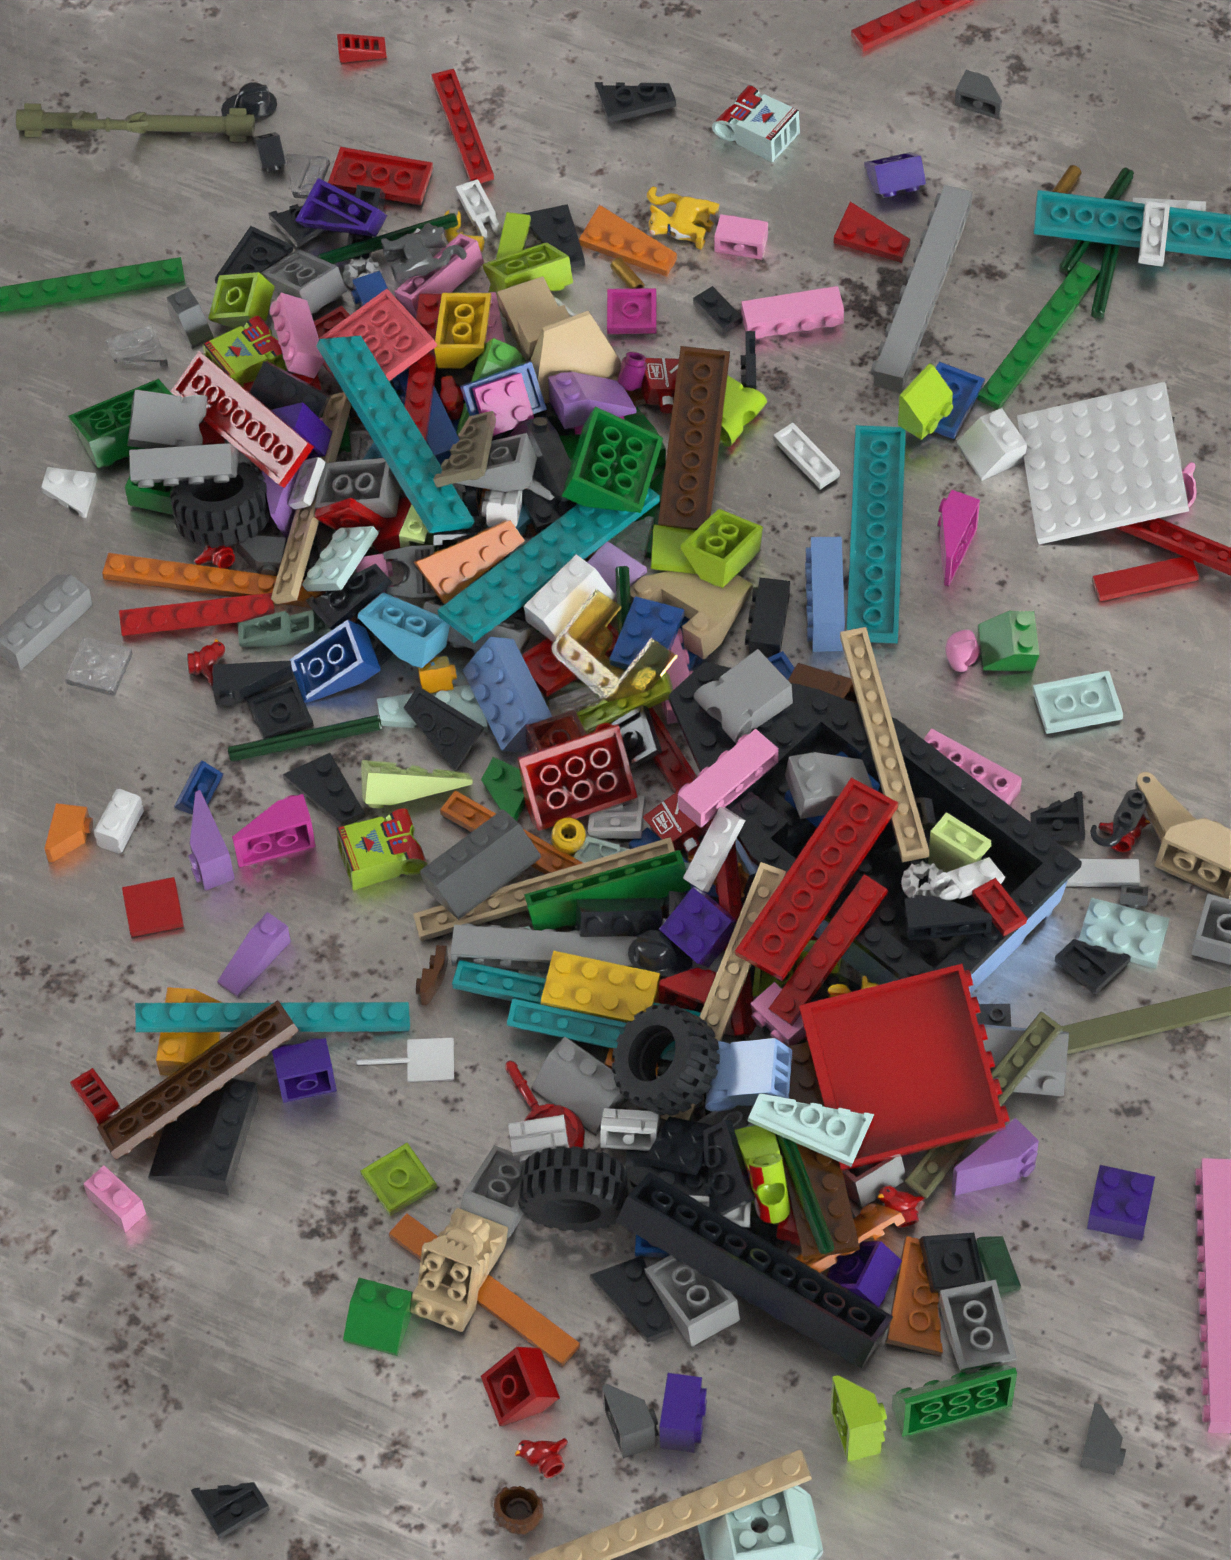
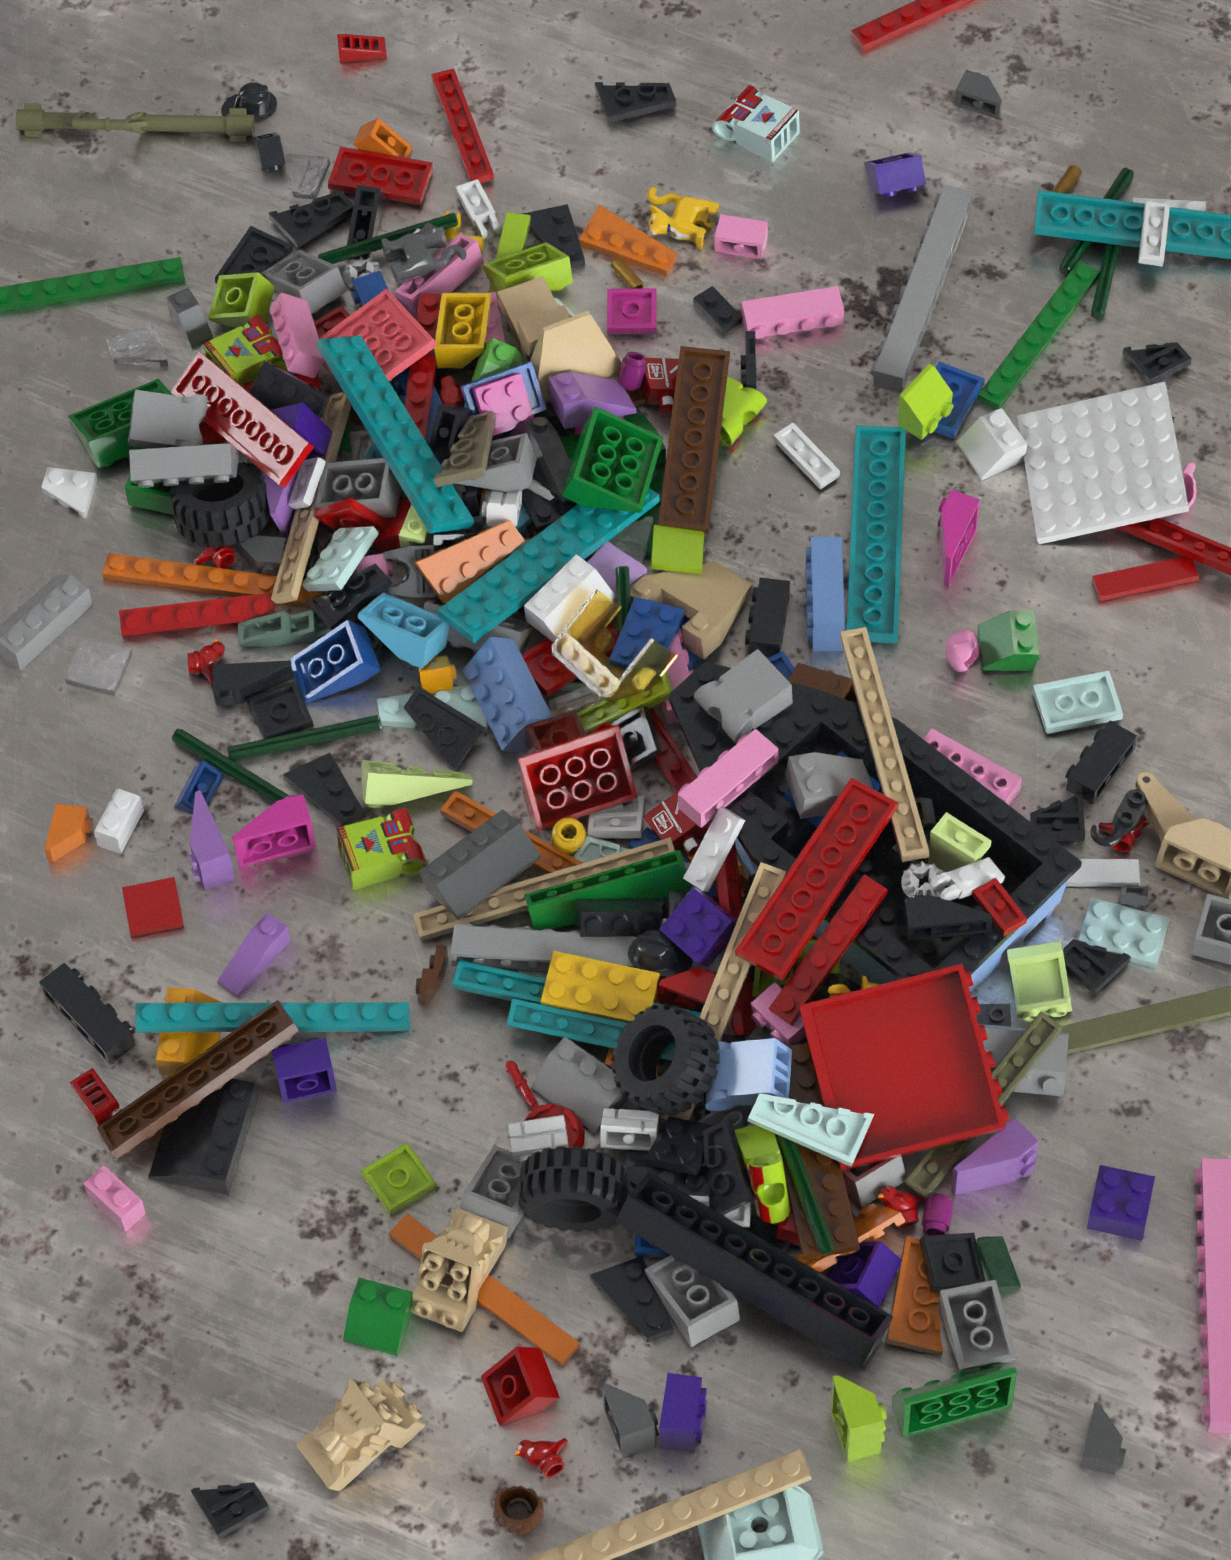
dark purple wedge [295,178,387,237] -> none
white piece [355,1038,454,1082] -> none
green wing [481,757,526,821] -> none
lime slope [681,509,763,588] -> none
red wing [833,201,911,263] -> none
none -> black brick [39,962,136,1065]
none -> dark green axle [172,729,290,803]
none -> tan brick [296,1378,426,1492]
none -> orange slope [353,118,412,158]
none -> black slope [429,403,473,459]
none -> magenta brick [921,1193,954,1236]
none -> yellowish green panel [1007,941,1072,1021]
none -> black brick [1065,720,1137,805]
none -> black wing [1122,342,1192,385]

